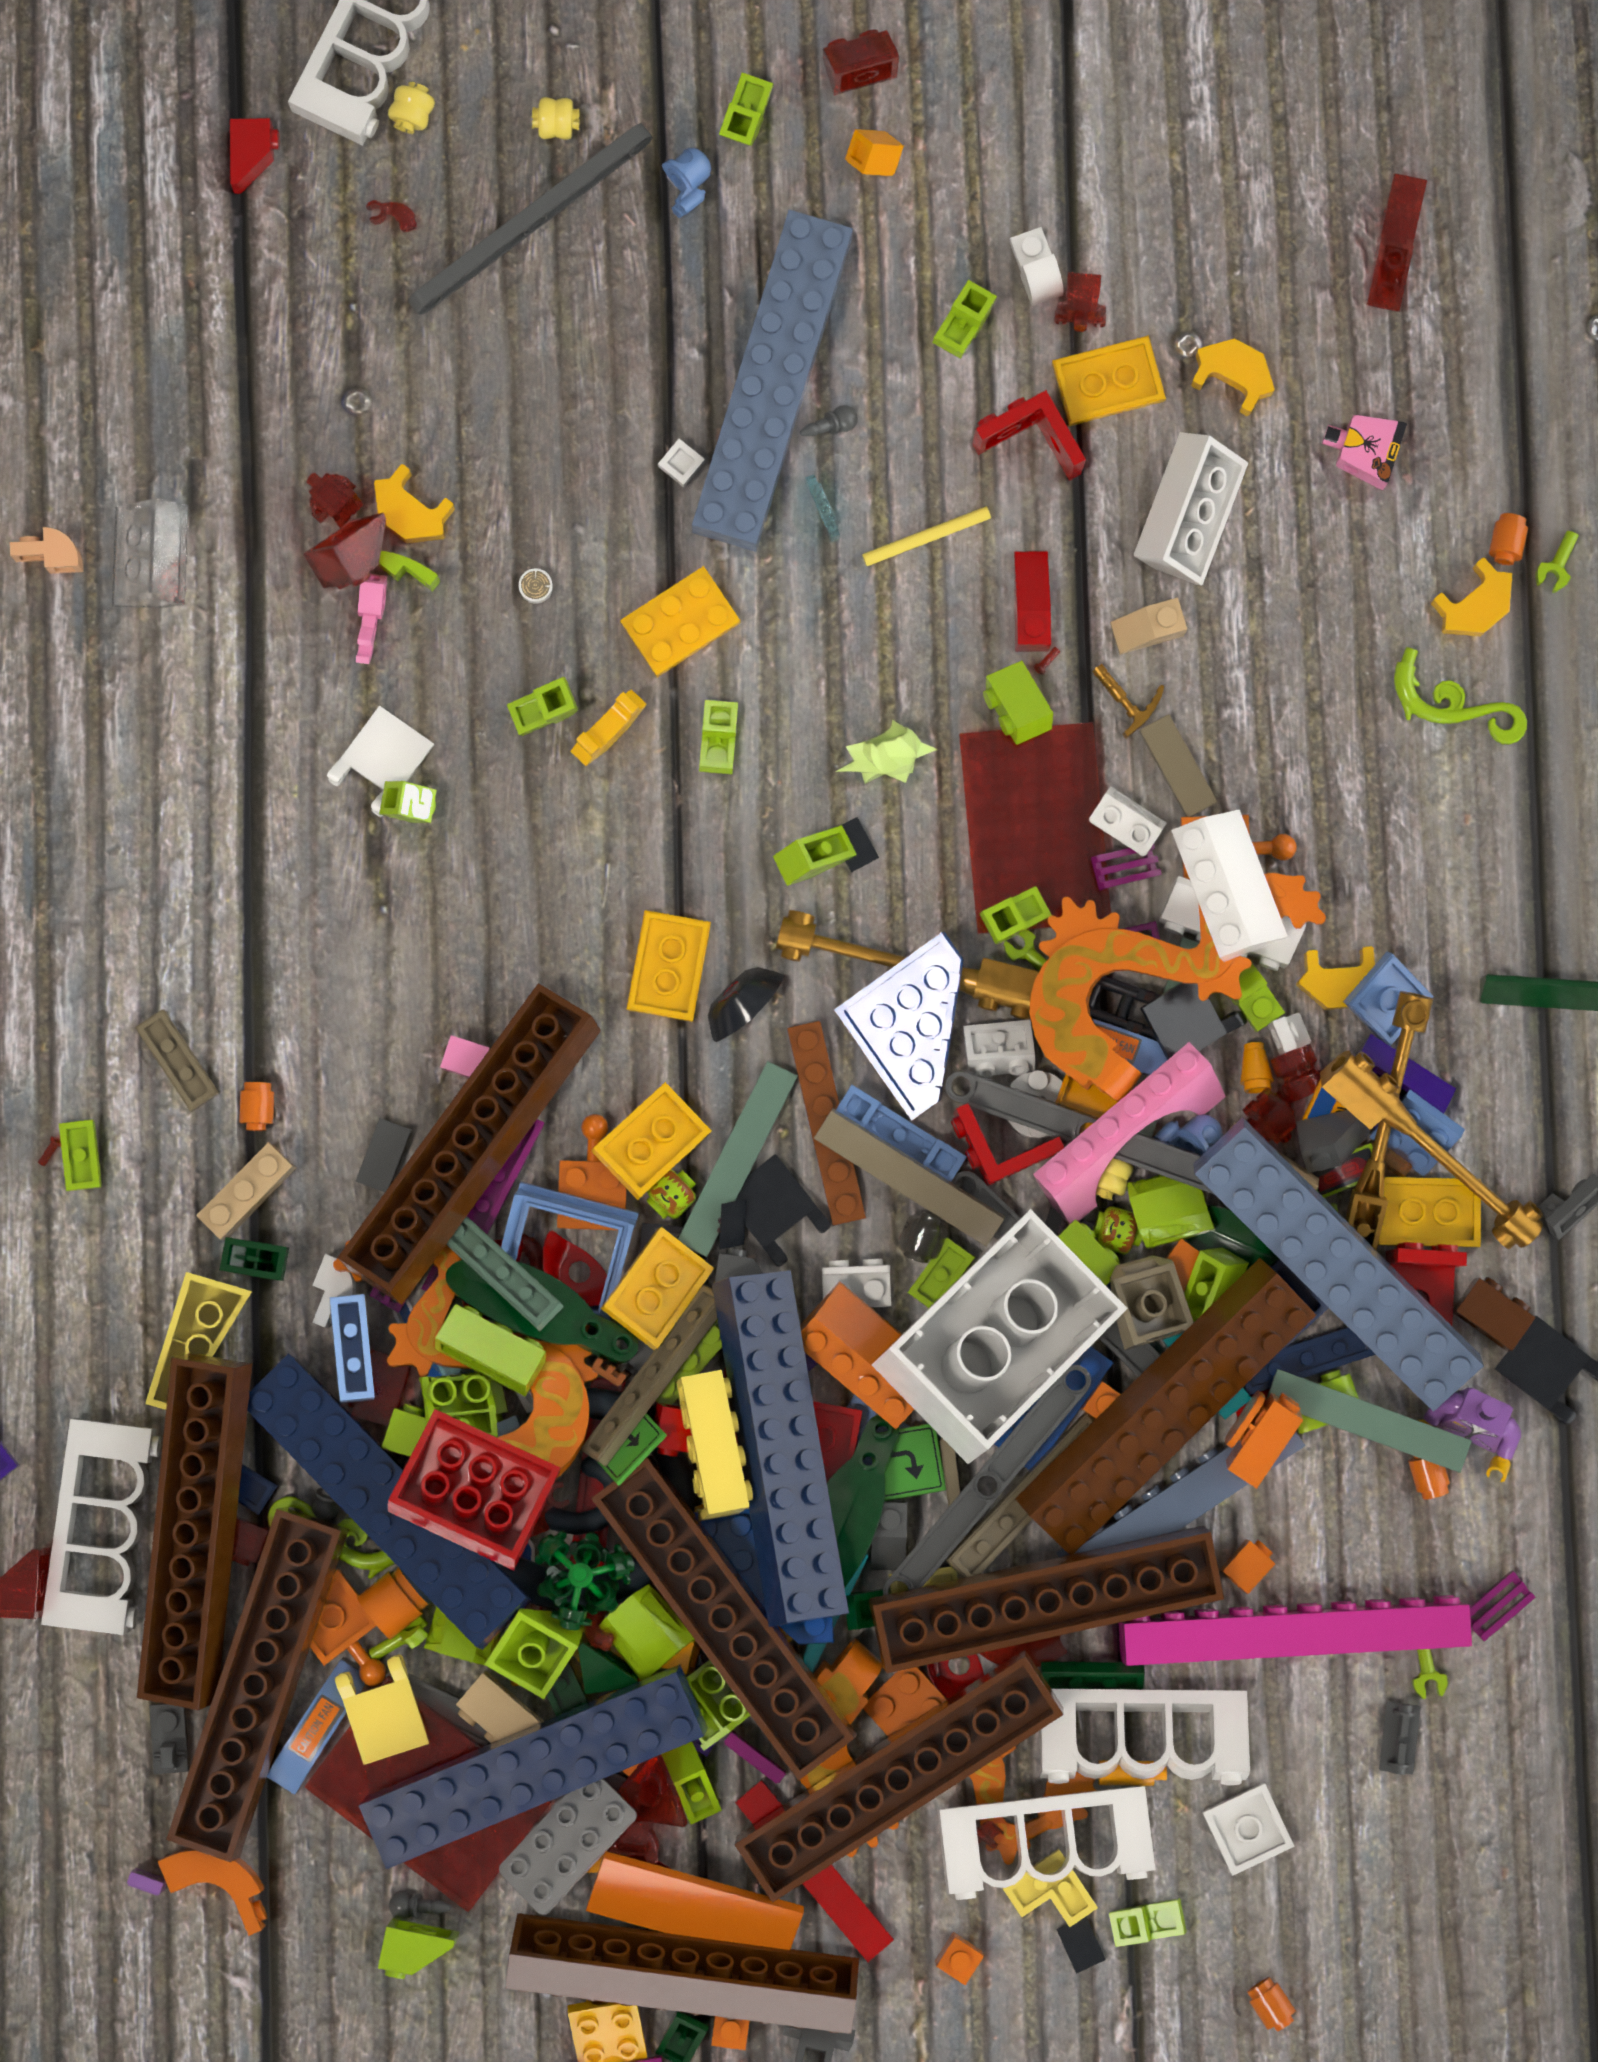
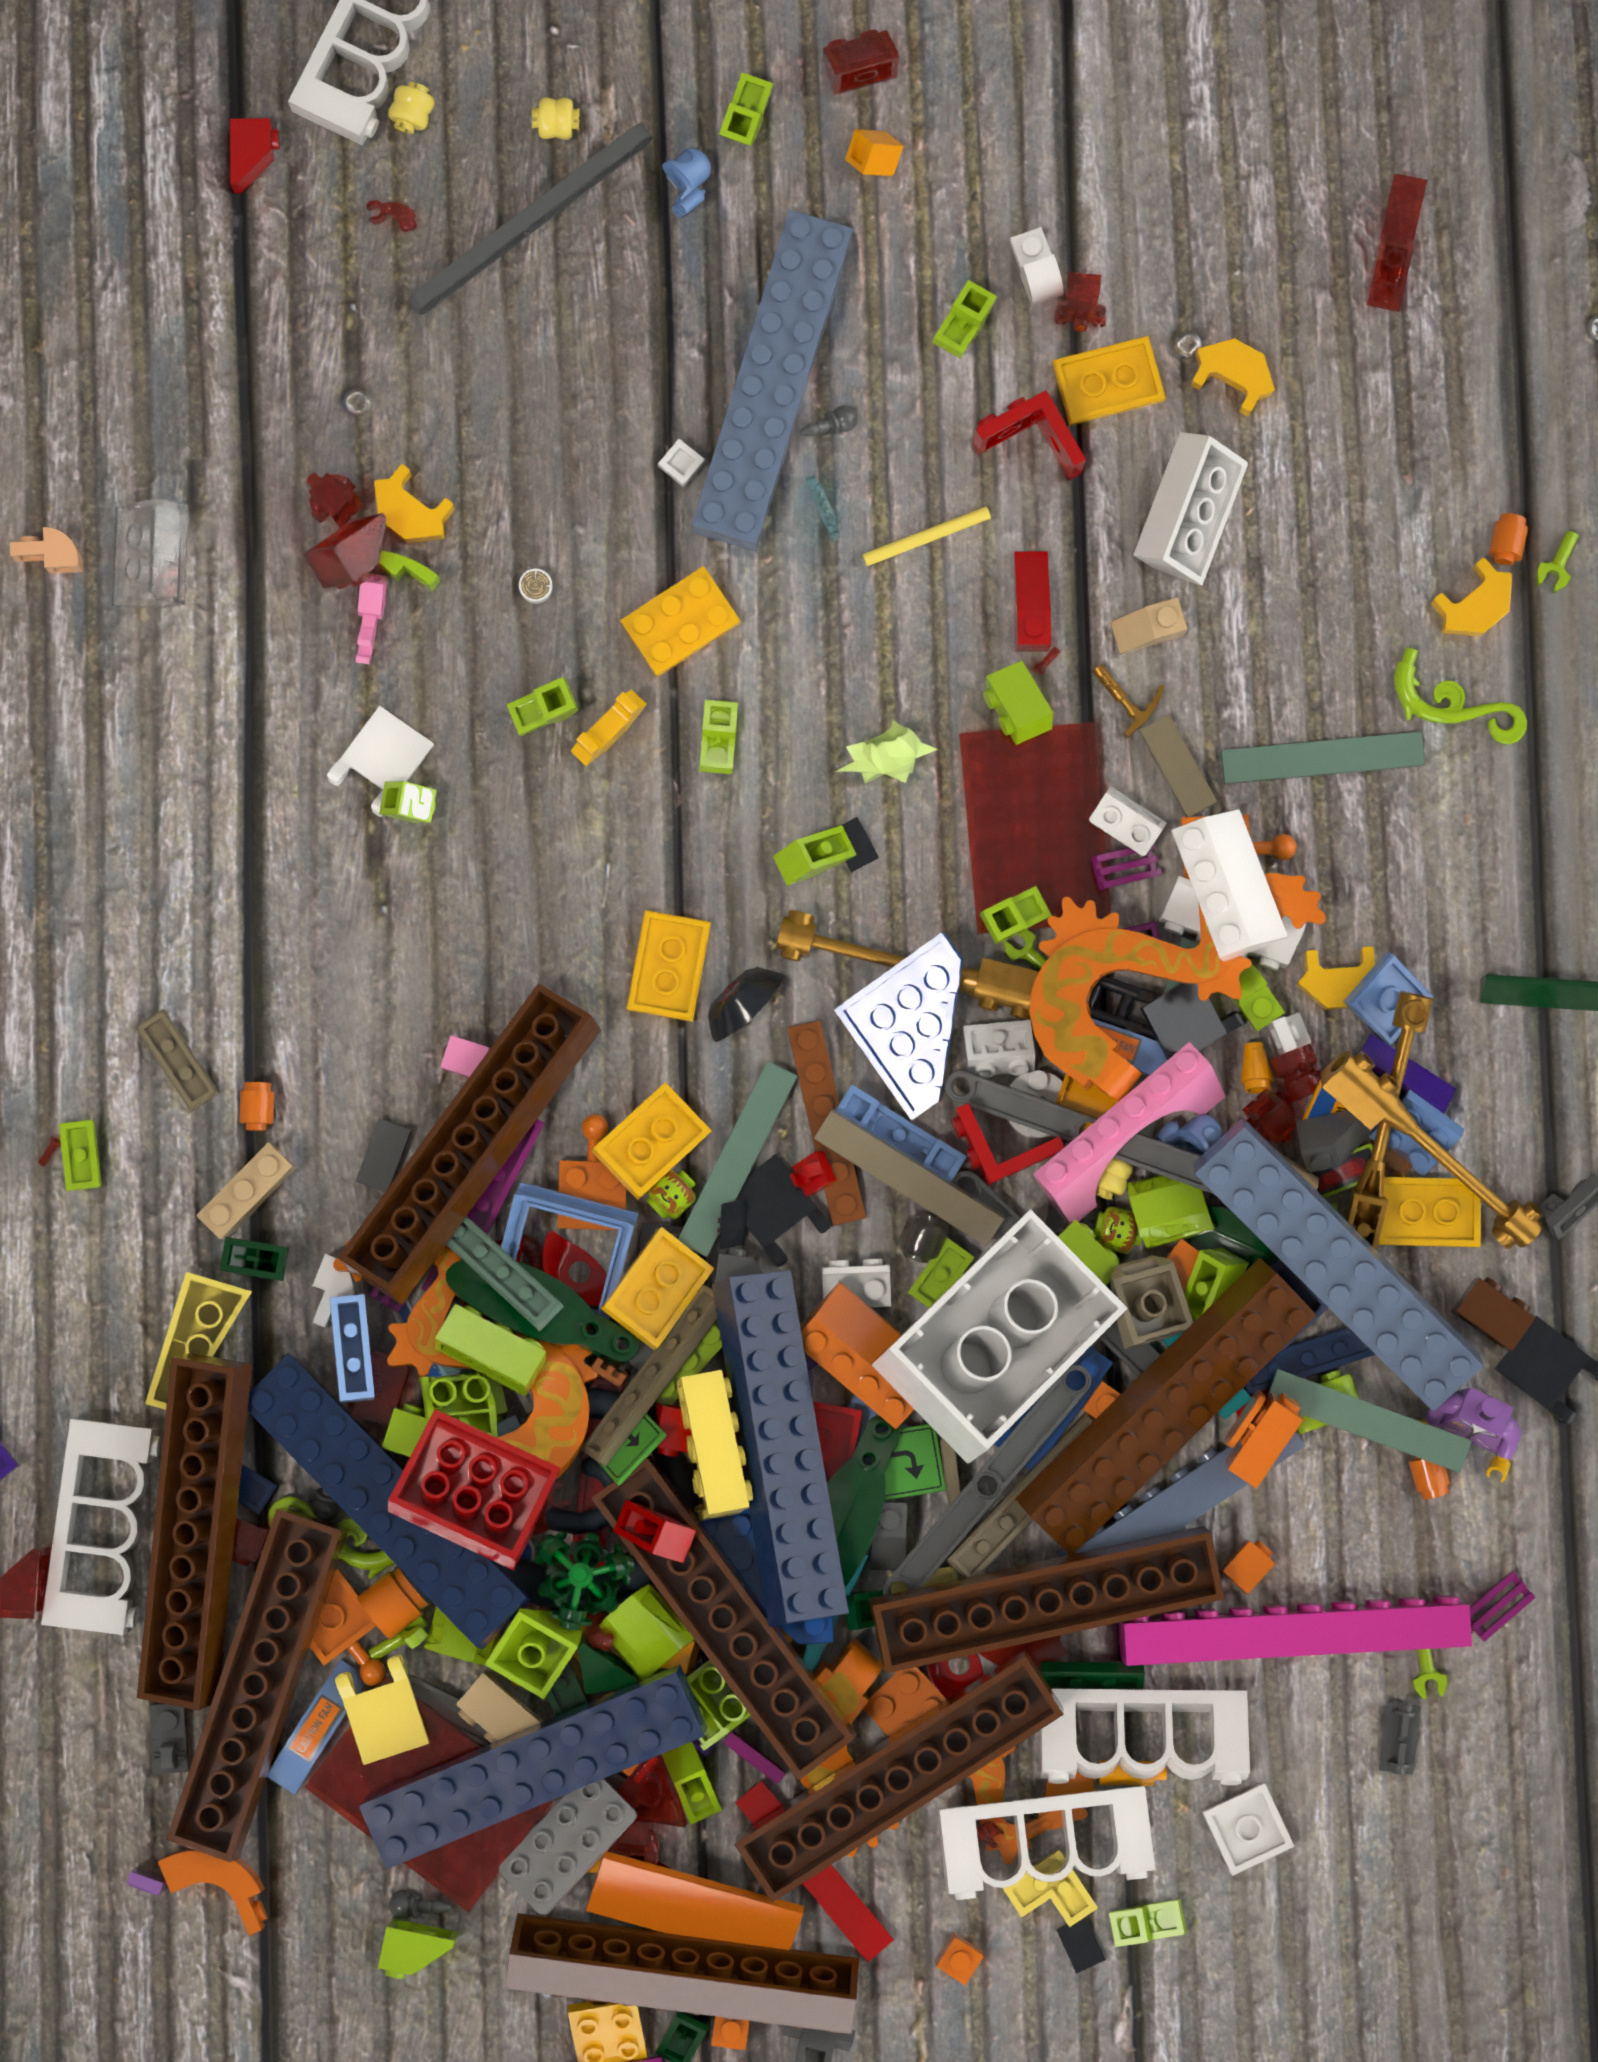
orange brick [1247,1977,1296,2032] -> none
bright pink torso [1322,415,1407,490] -> none
red bracket [1385,1242,1467,1326] -> none
none -> red slope [613,1499,696,1563]
none -> red tile [789,1150,837,1197]
none -> sand green tile [1220,731,1425,785]

